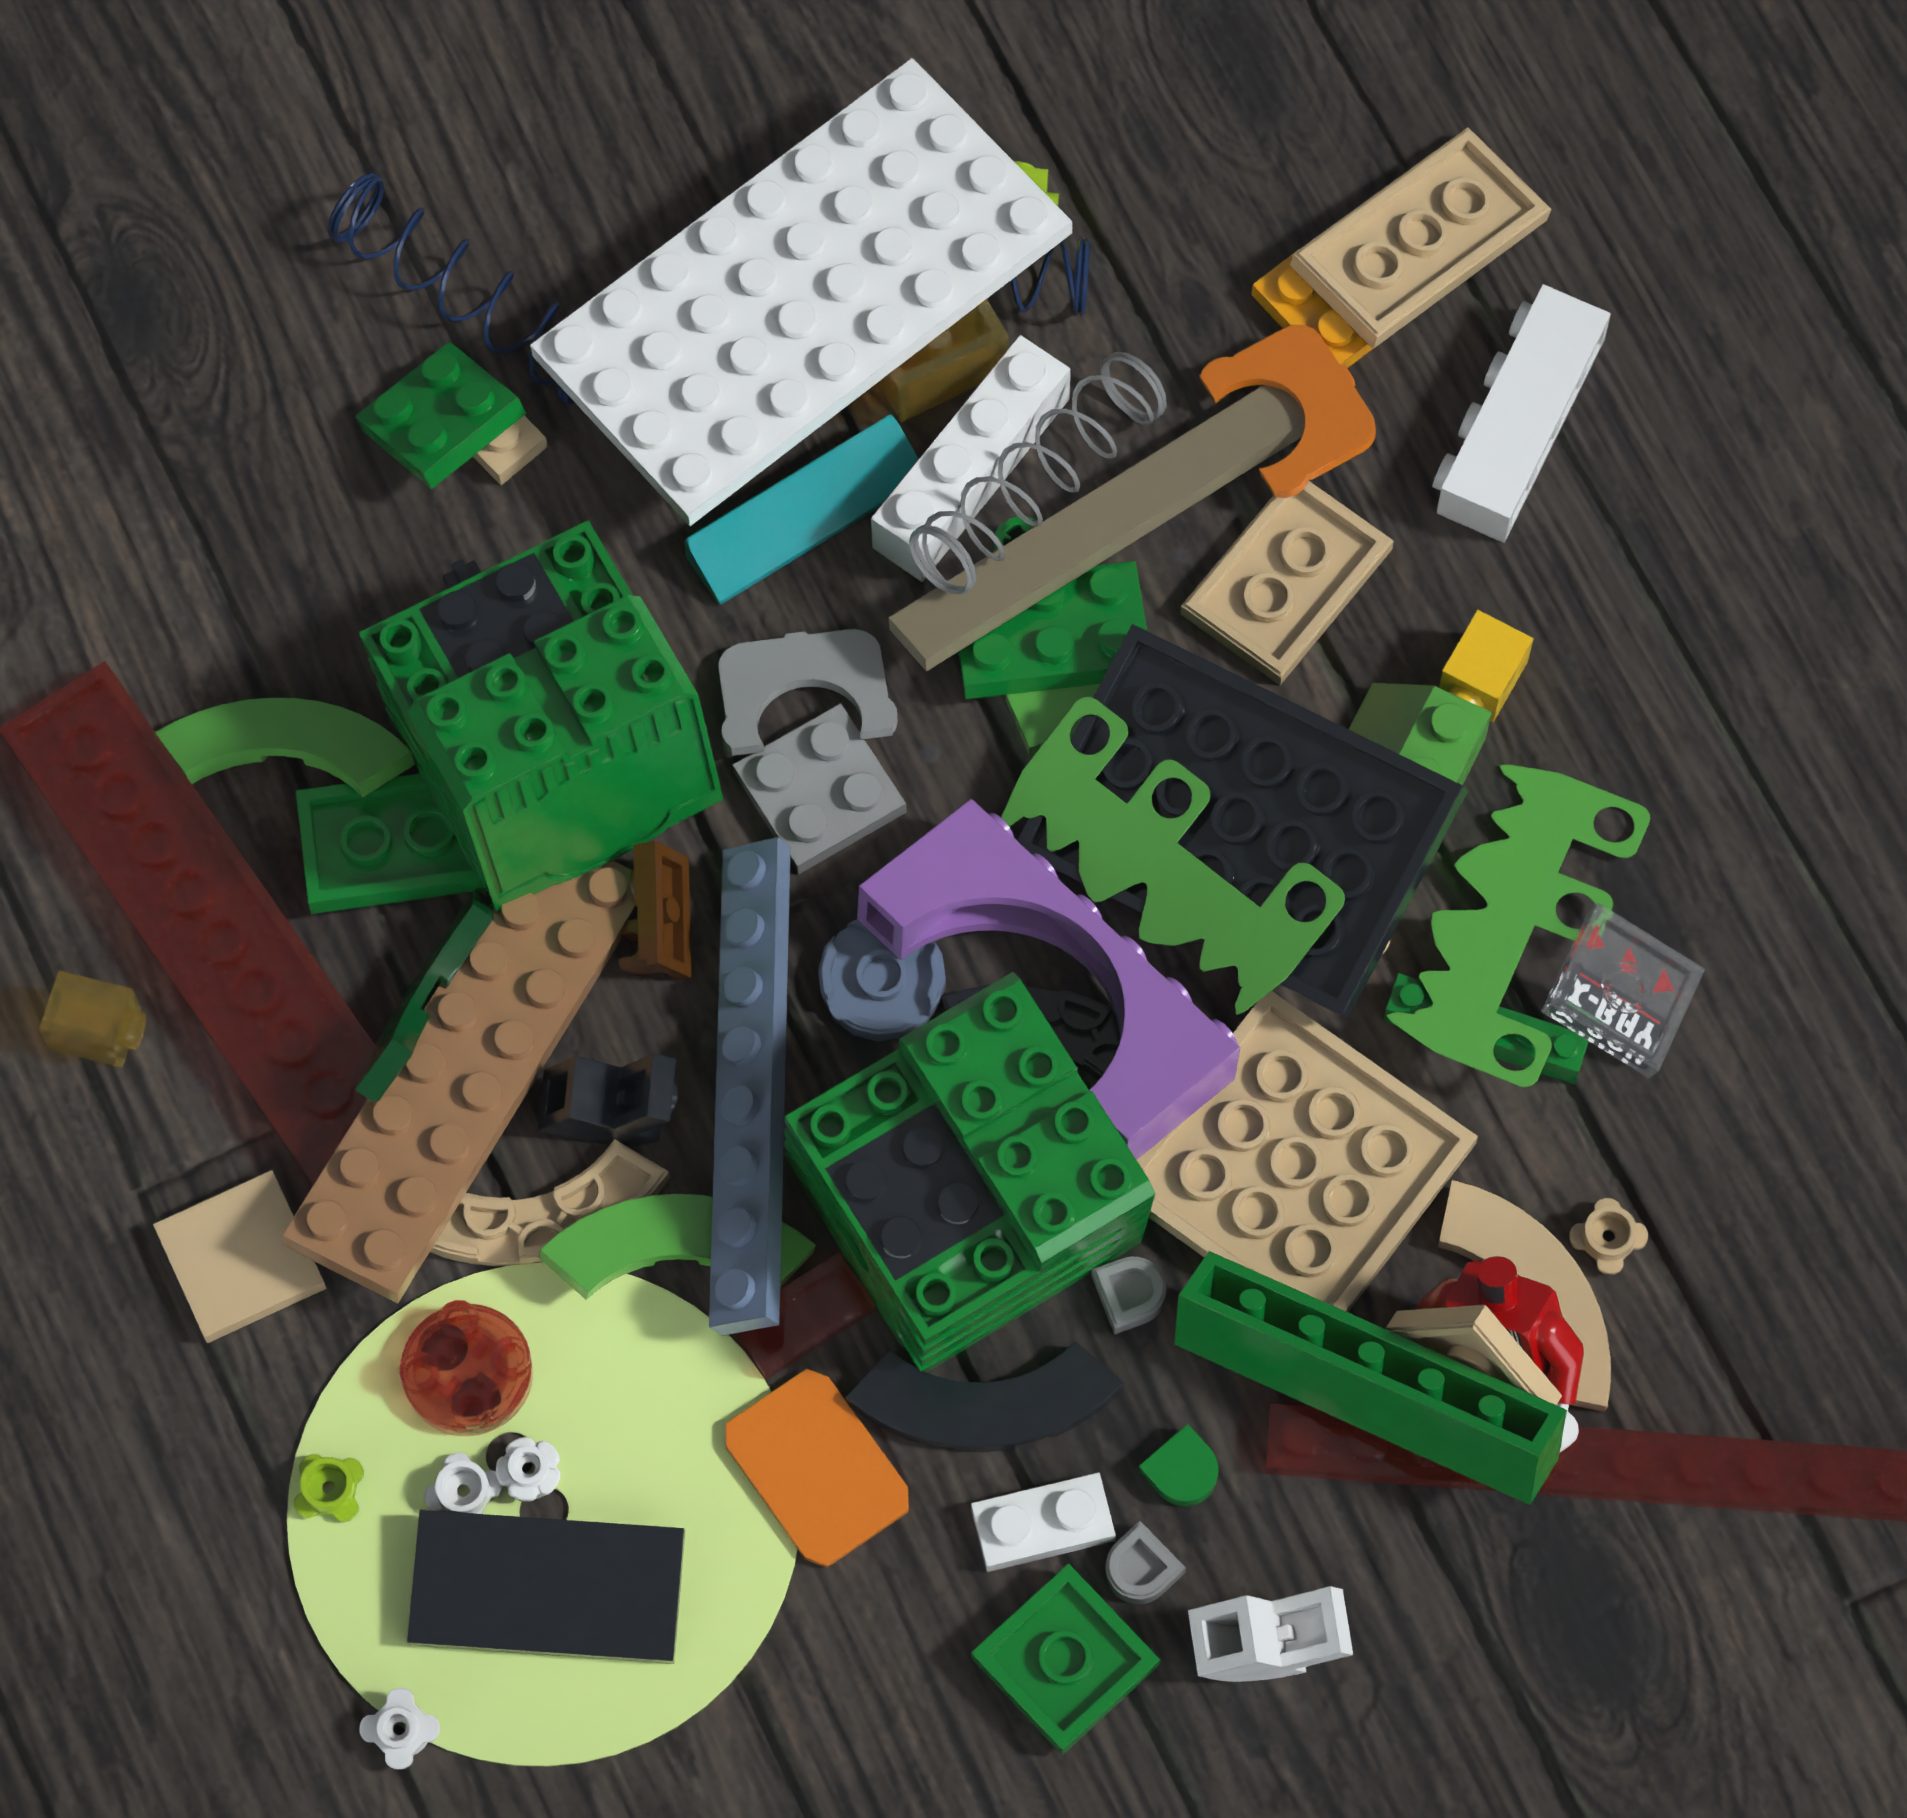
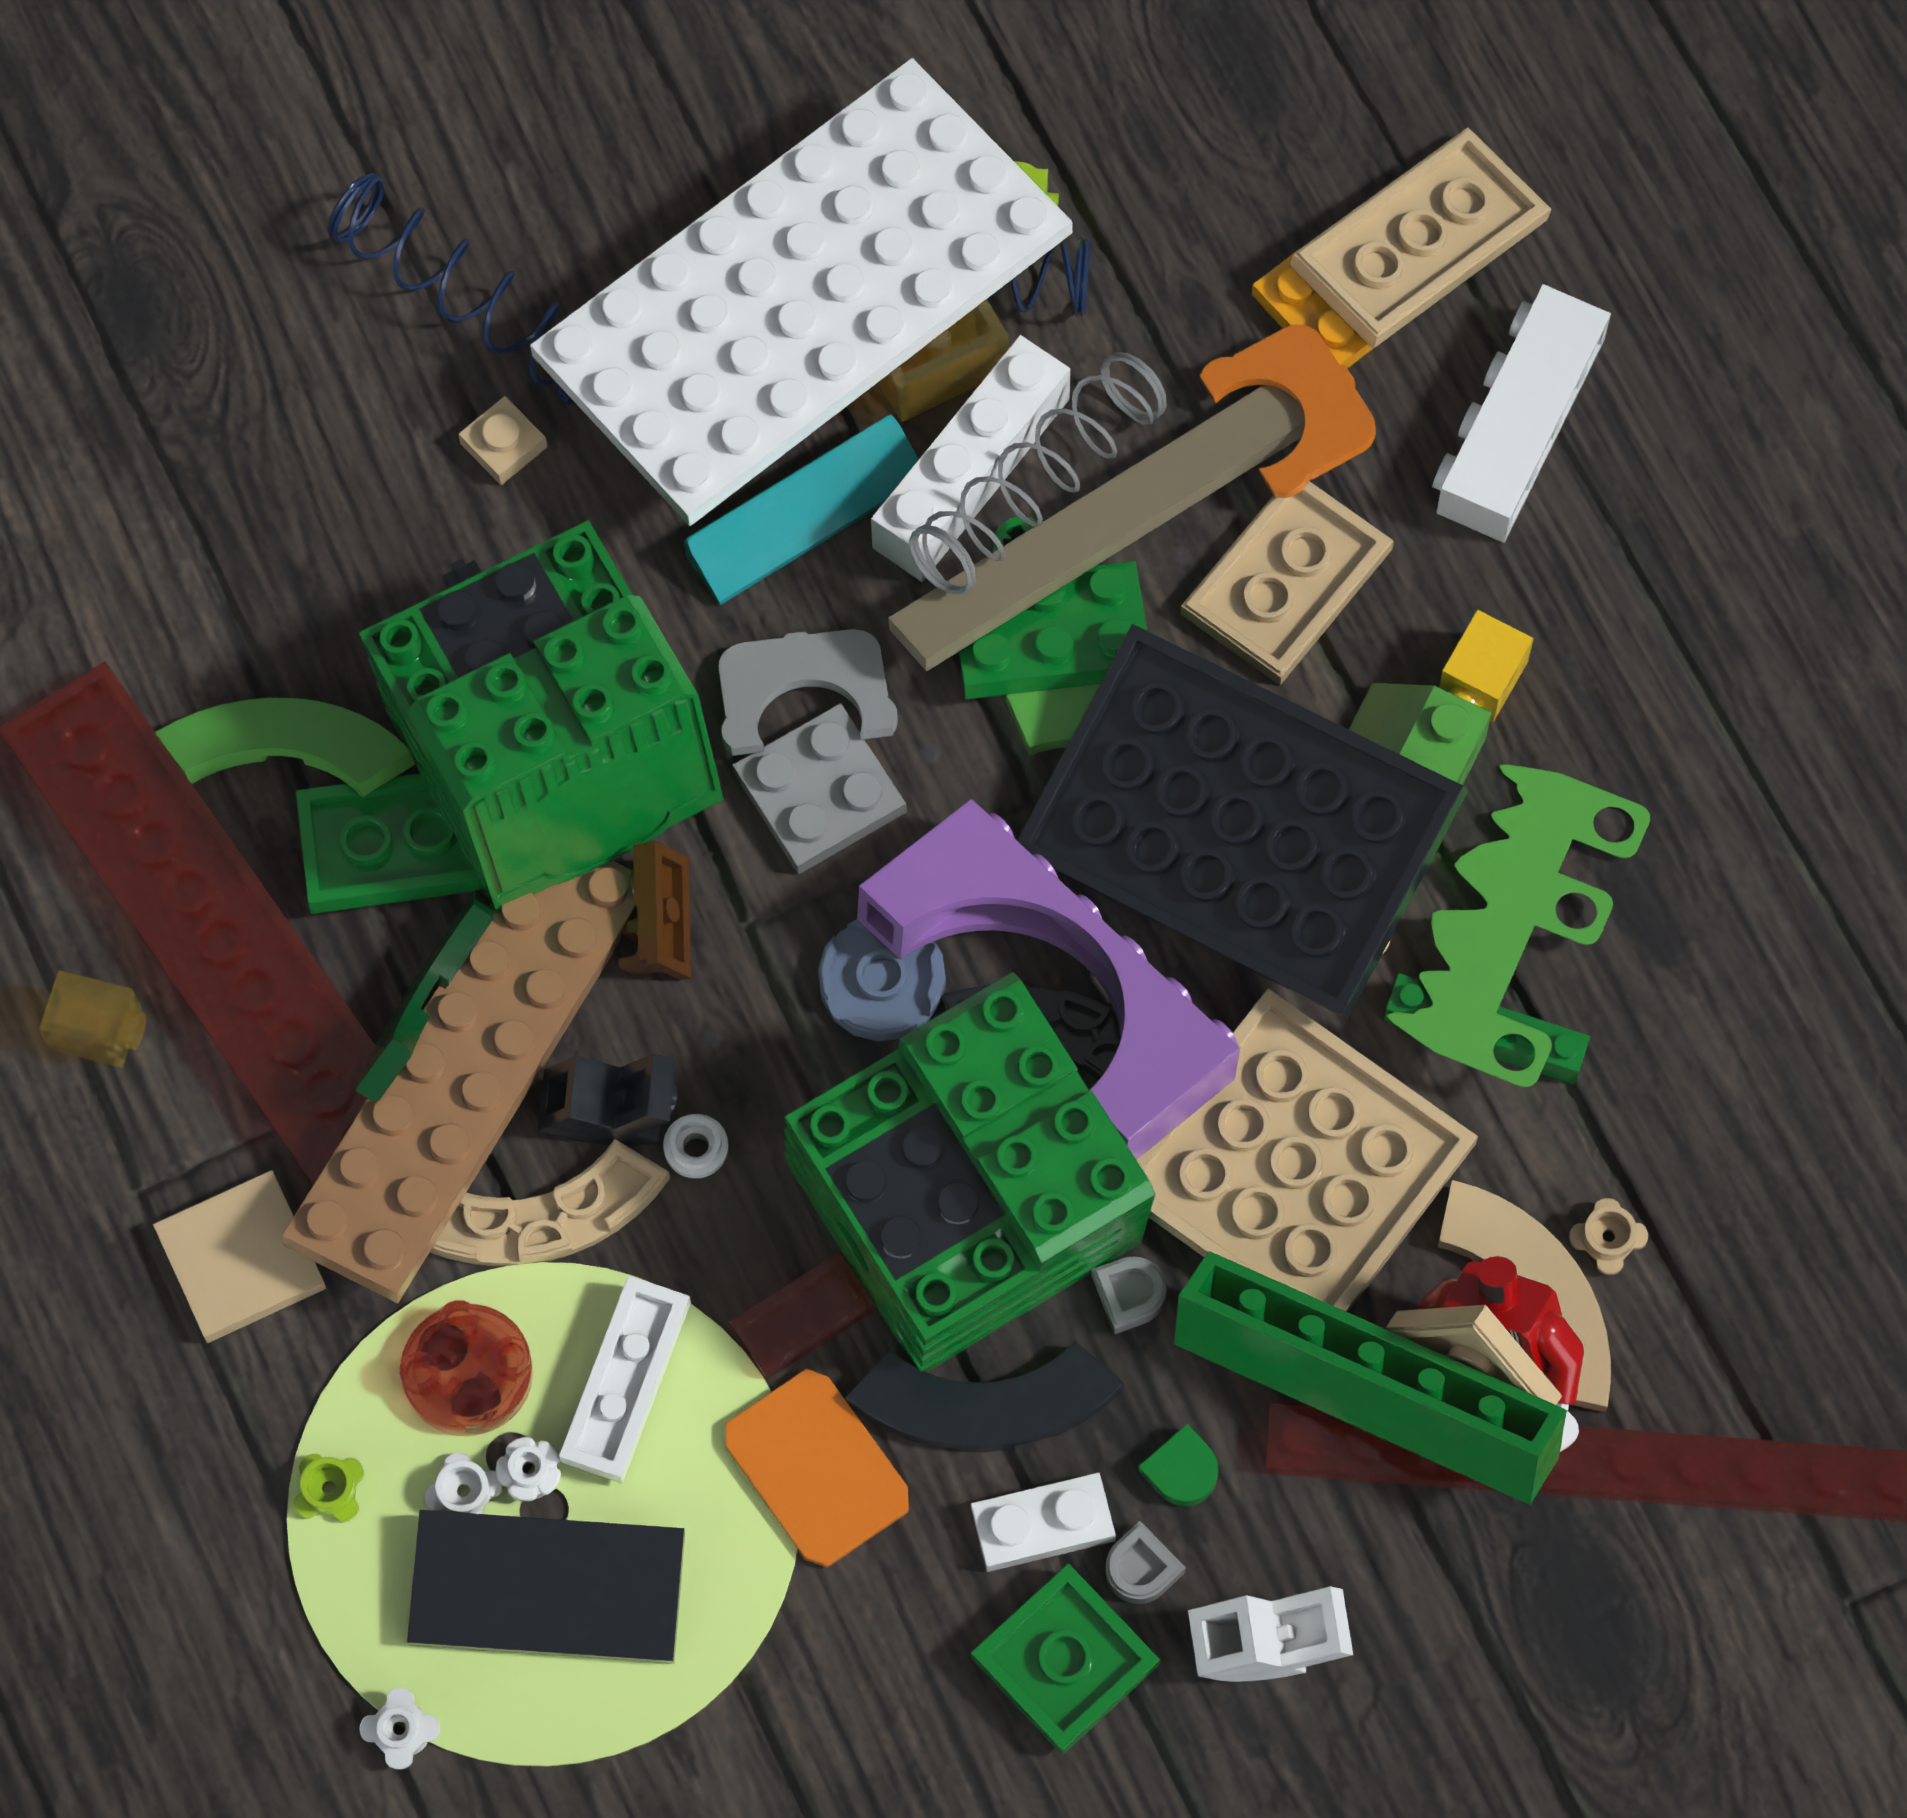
green plate [355,341,527,490] -> none
bright green tile [538,1194,816,1300] -> none
sand blue plate [709,837,791,1336] -> none
bright green piece [1001,697,1345,1015] -> none
clear tile [1541,903,1705,1078] -> none
none -> white plate [559,1275,691,1484]
none -> white plate [663,1114,728,1179]

